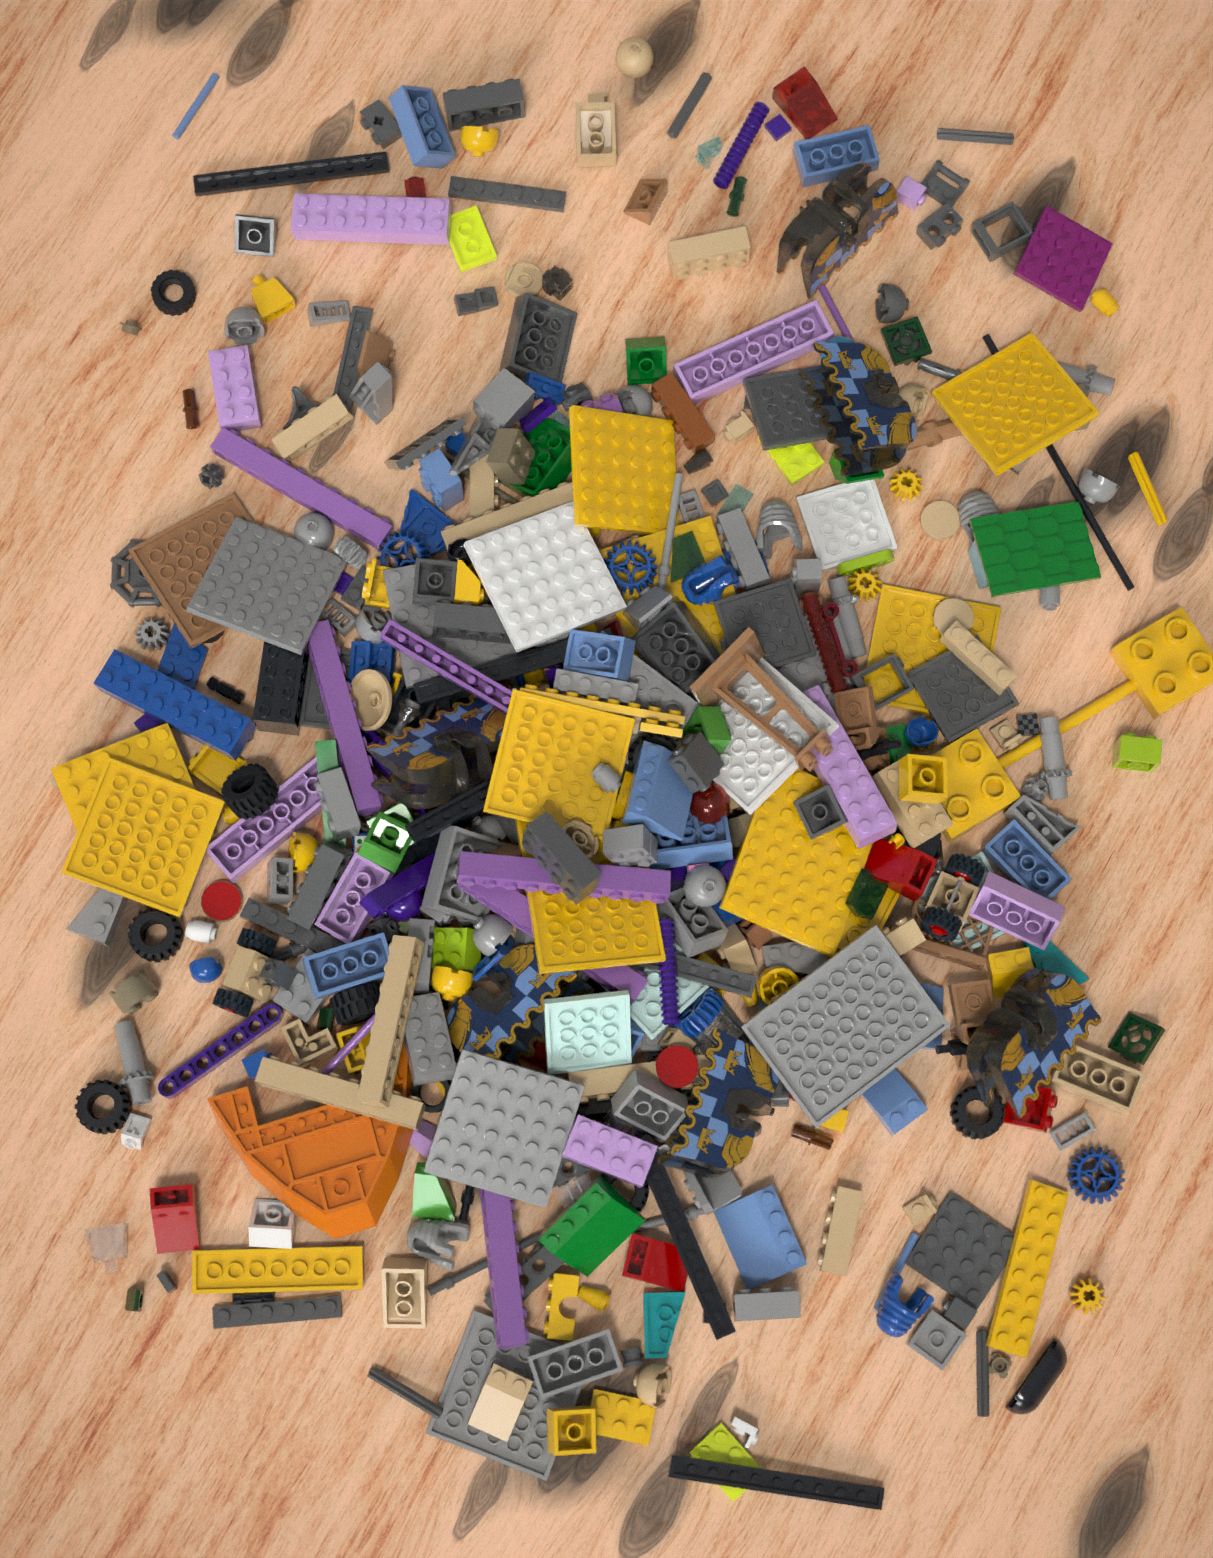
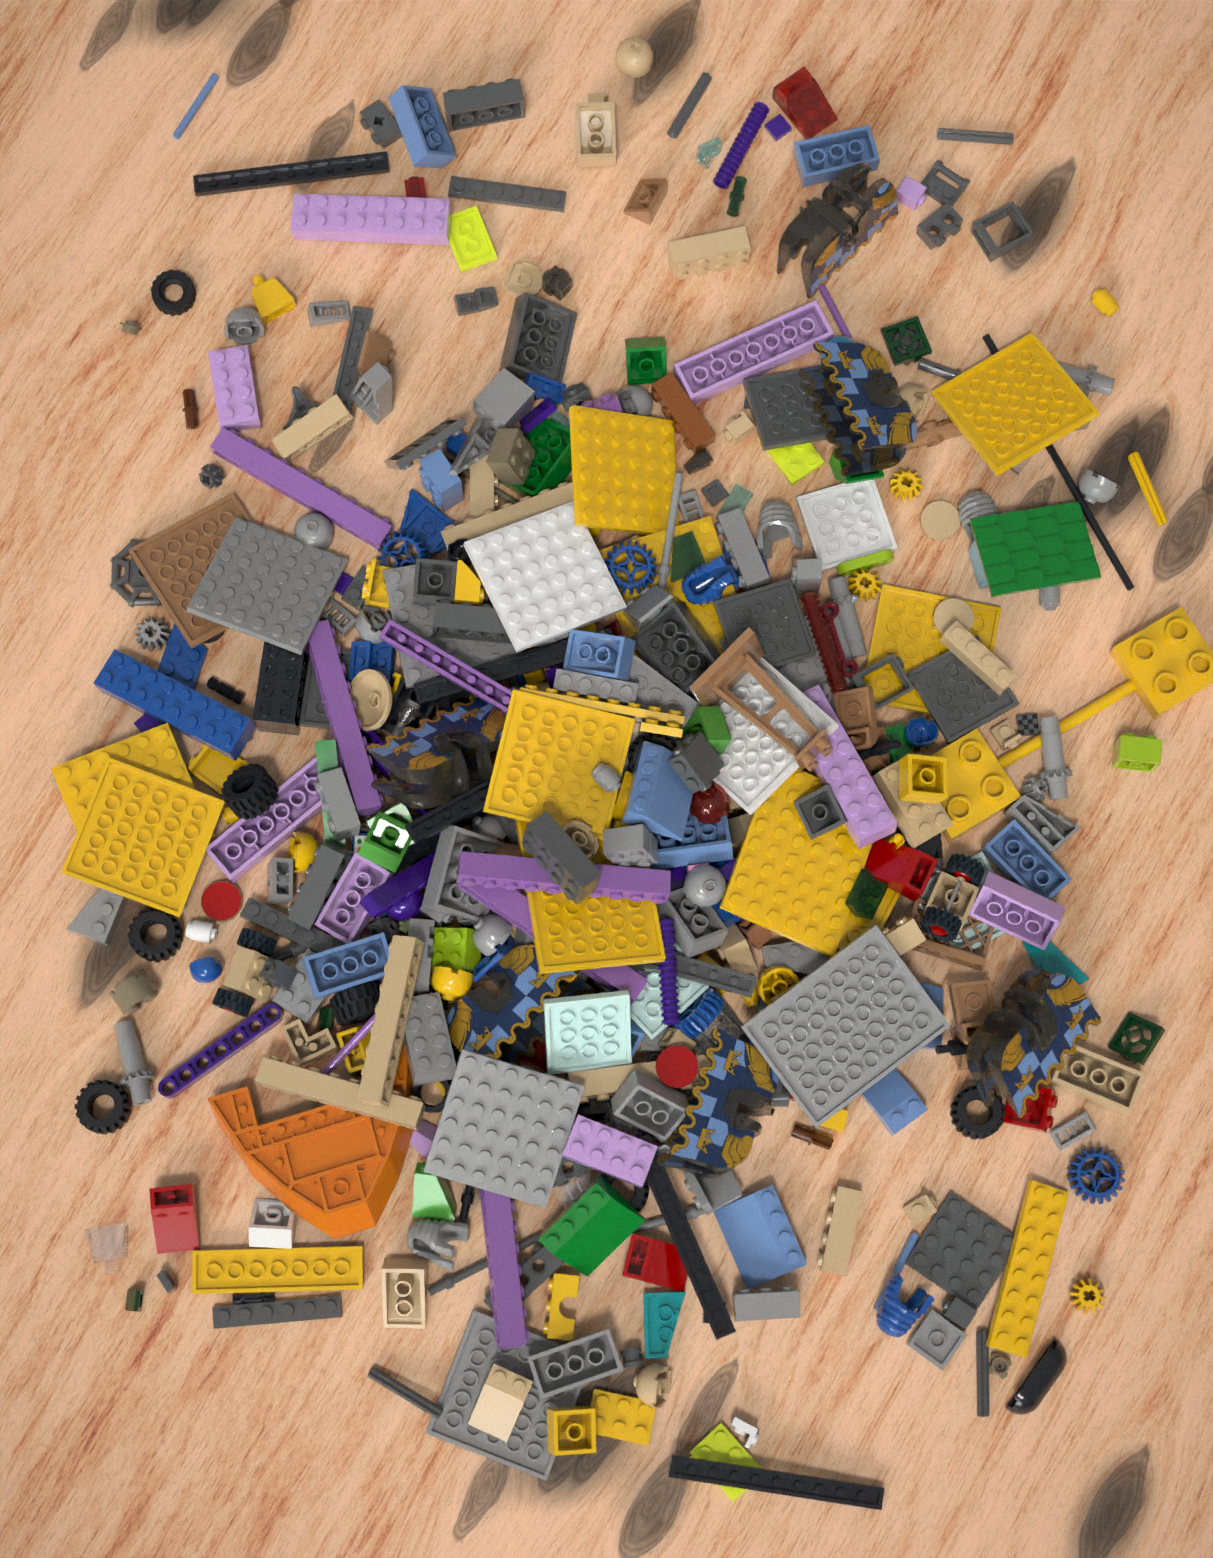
white bracket [121,1113,150,1150] -> none
dark grey slope [235,214,278,257] -> none
blue brick [242,1049,273,1081] -> none
light grey gear [333,536,368,569] -> none
yellow cylinder [460,126,499,157] -> none
yellow cone [578,1285,611,1311] -> none
dark grey cylinder [875,283,909,323] -> none
yellow slope [986,947,1033,998] -> none
magenta plate [1013,205,1113,312] -> none

